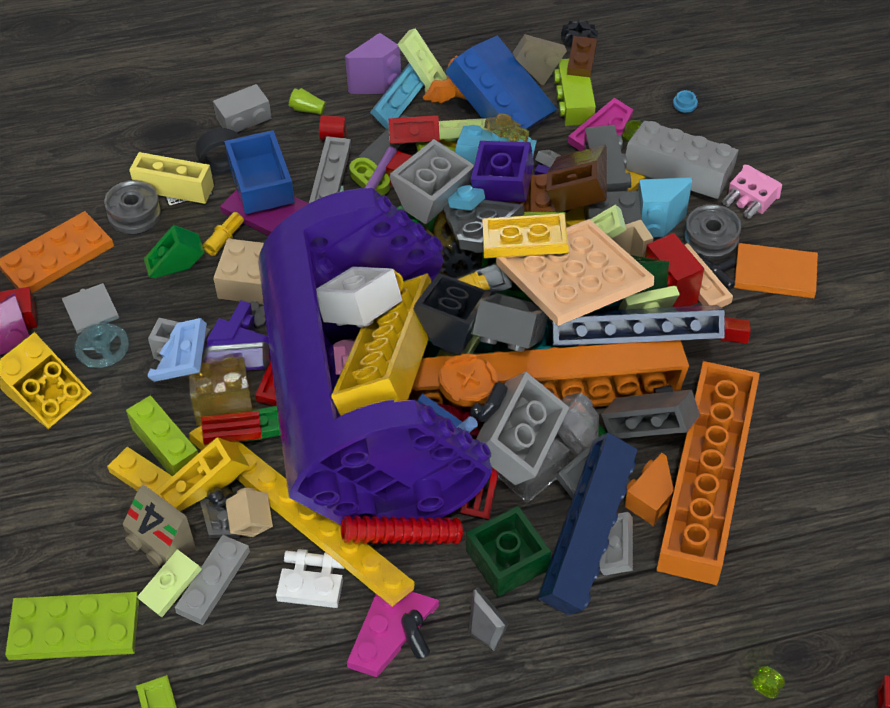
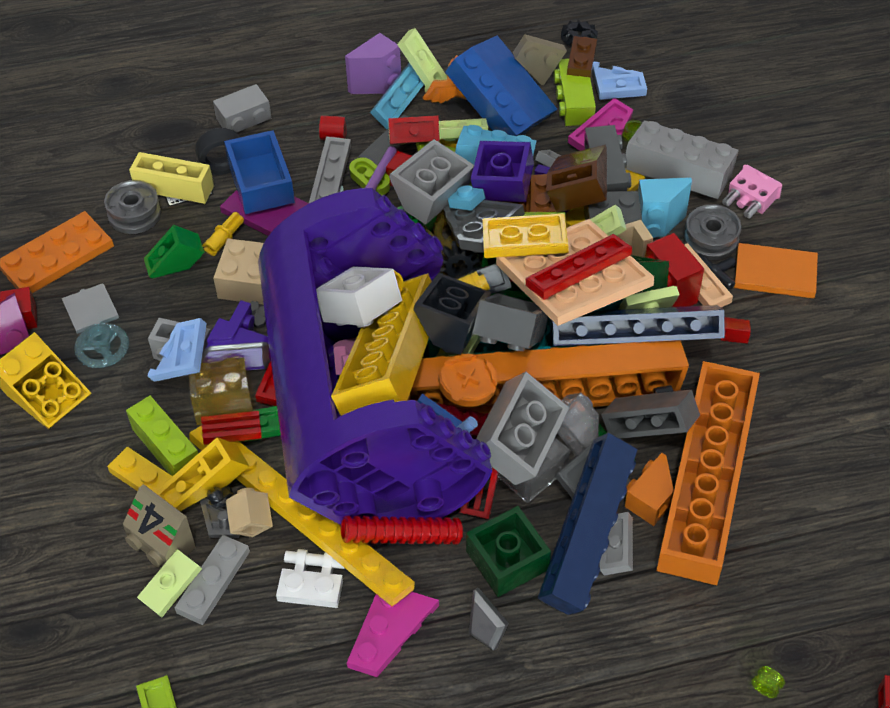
lime plate [5,592,139,660] -> none
lime cone [289,88,326,115] -> none
black arm [401,609,430,659] -> none
black arm [470,382,508,422] -> none
clear yellow plate [484,114,529,142] -> none
dark azure plate [673,90,698,113] -> none
none -> red tile [526,234,632,300]
none -> light blue wing [592,62,647,100]

